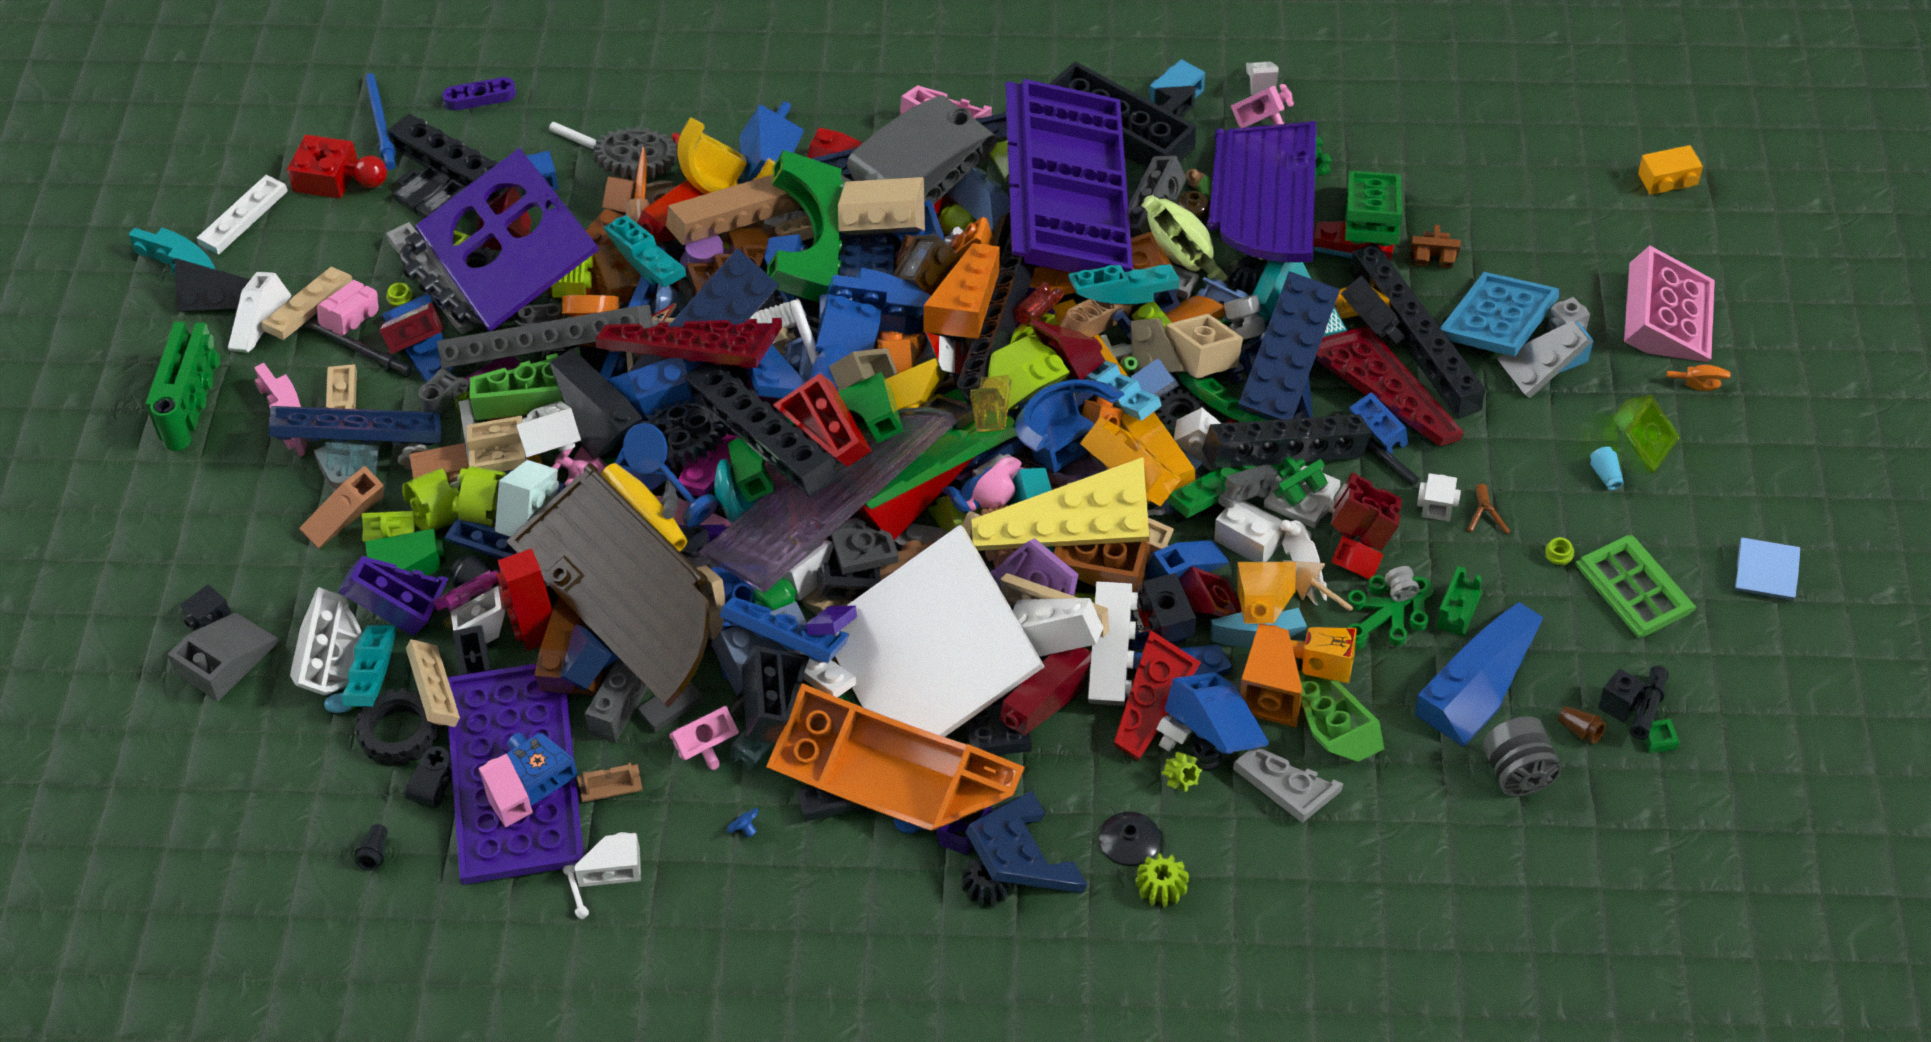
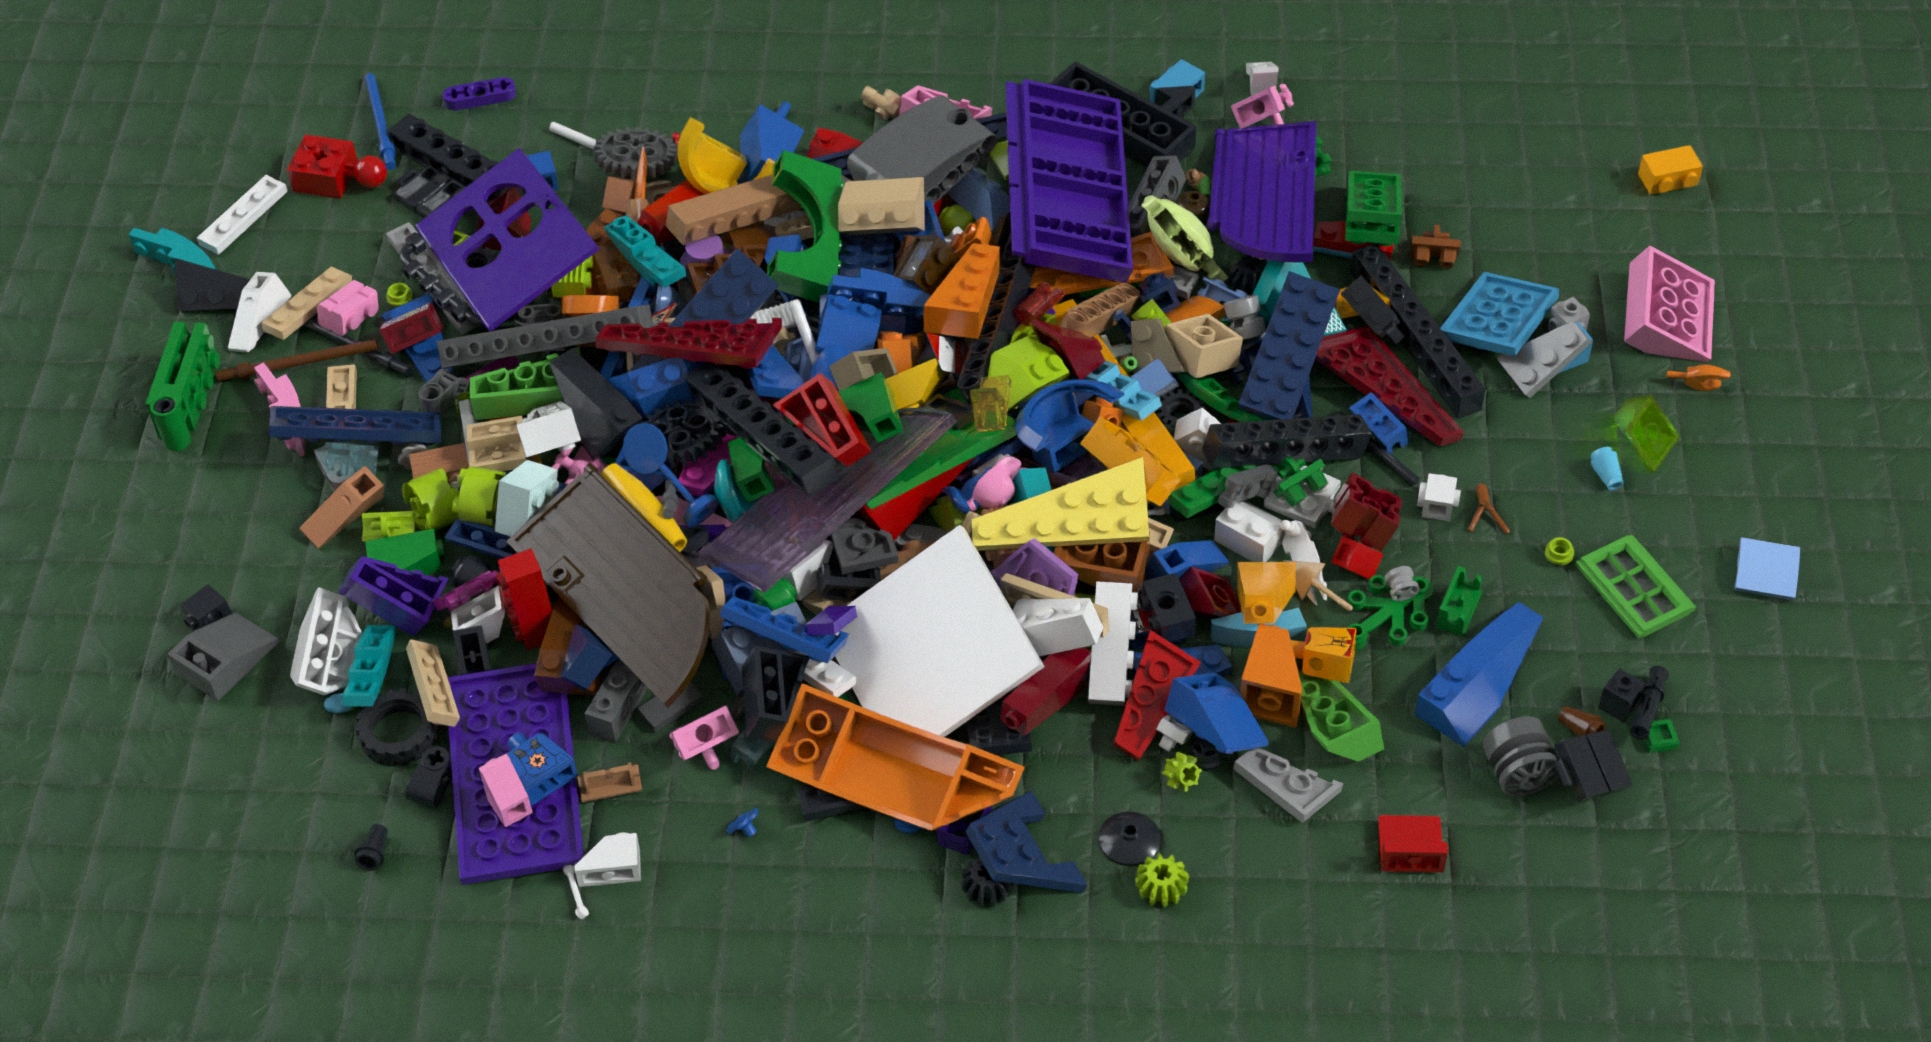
teal slope [1068,264,1180,304] -> none
none -> reddish brown bar [216,339,379,381]
none -> tan plate [861,86,901,120]
none -> red bracket [1378,815,1448,873]
none -> black piece [1553,730,1633,801]

